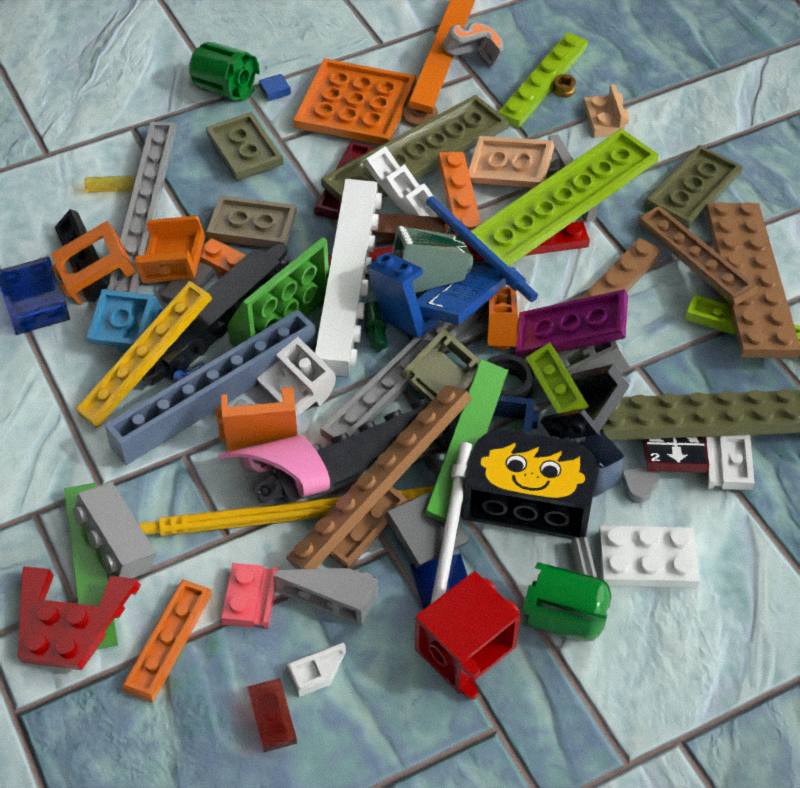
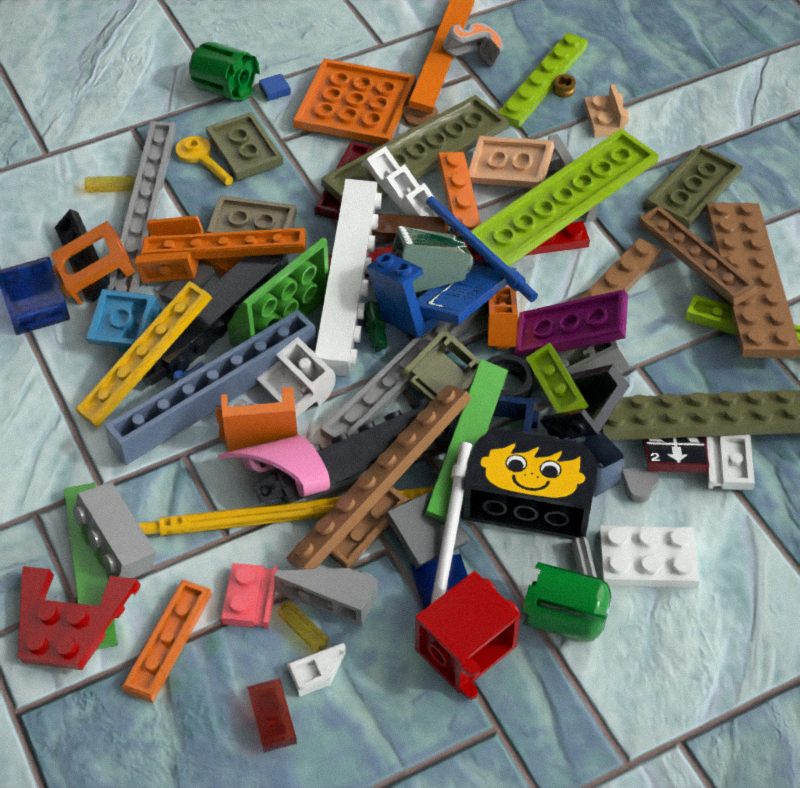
none -> orange tile [141,228,306,259]
none -> yellow piece [176,136,234,186]
none -> clear yellow axle [278,600,329,653]

